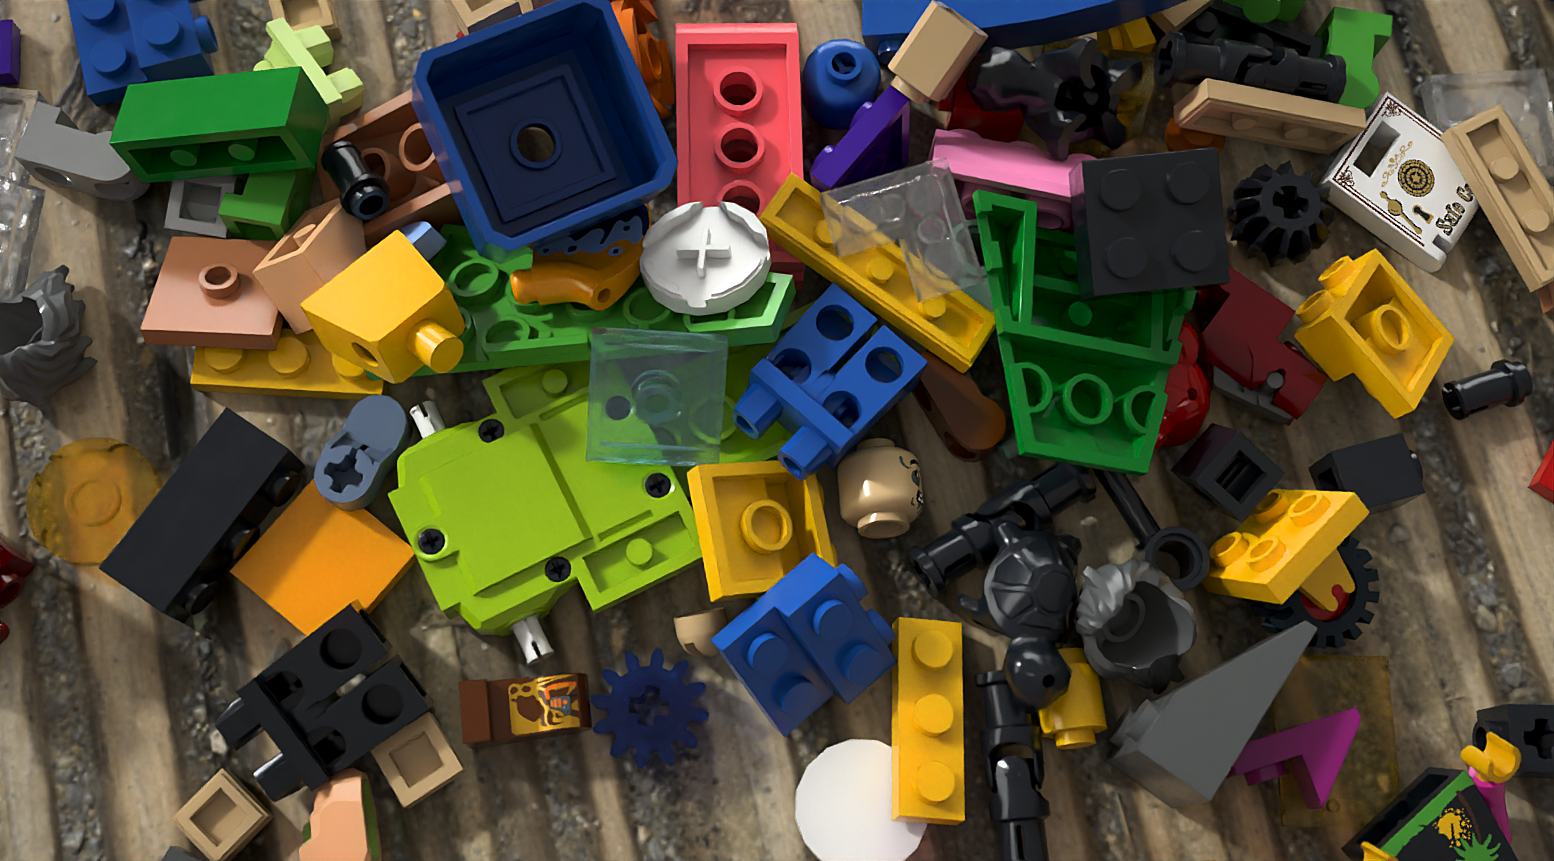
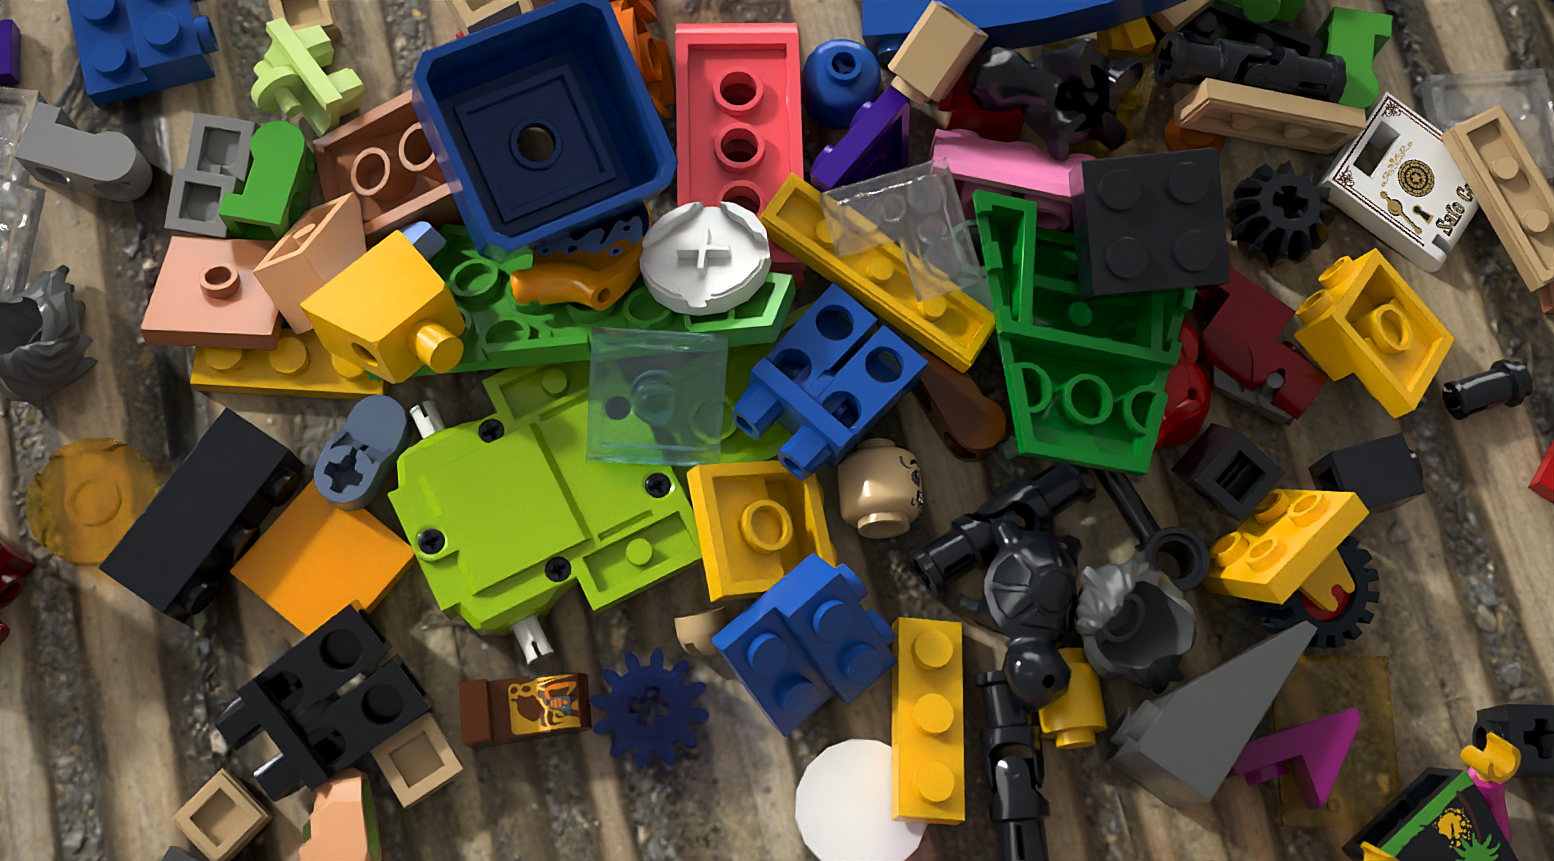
green brick [109,66,329,183] -> none
black pin [321,141,389,220] -> none

